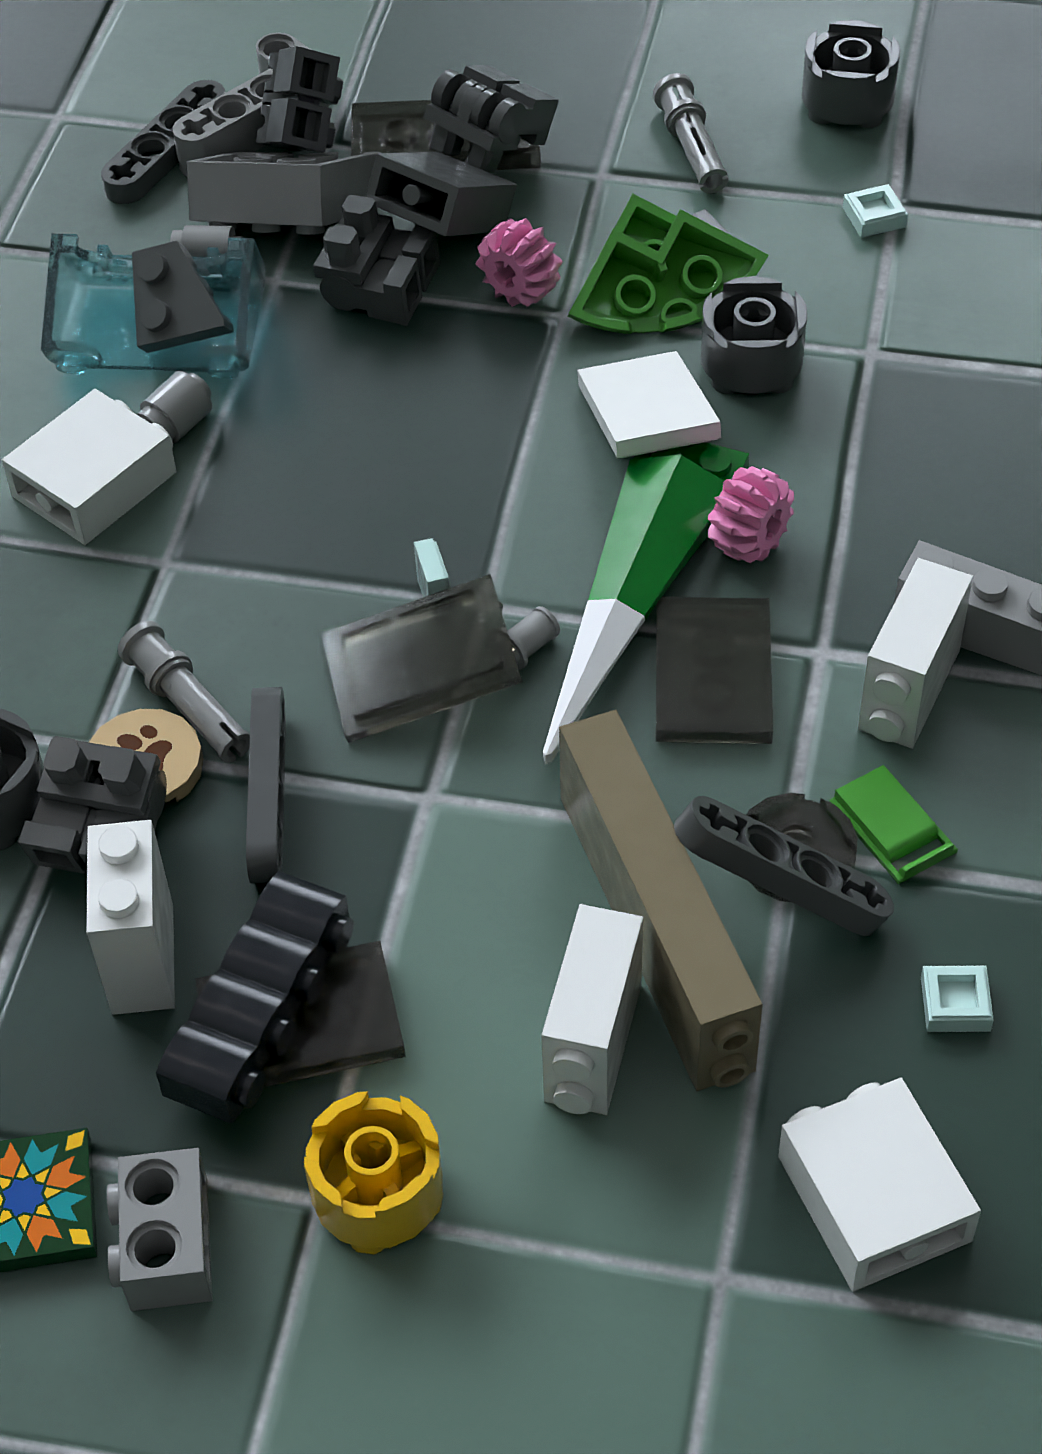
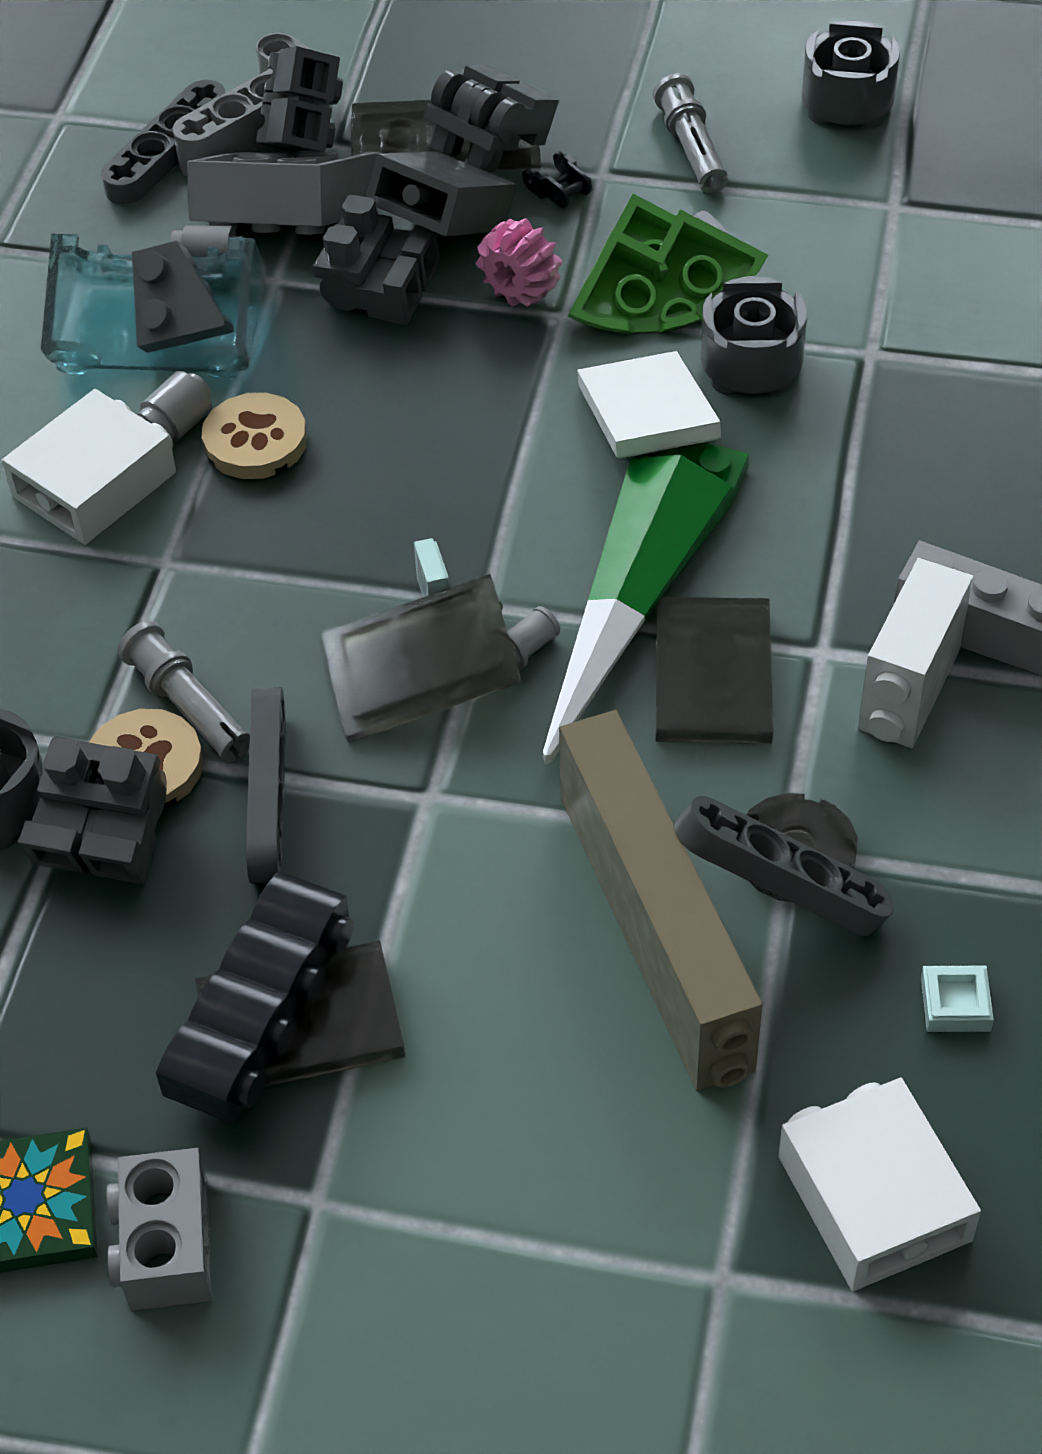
white brick [87,820,175,1015] -> none
yellow brick [304,1091,443,1255] -> none
white brick [541,904,643,1115] -> none
bright pink gear [708,466,794,563] -> none
bright green piece [829,765,958,884] -> none
light aqua tile [843,184,908,238] -> none
none -> tan tile [201,393,307,479]
none -> black piece [522,151,592,208]

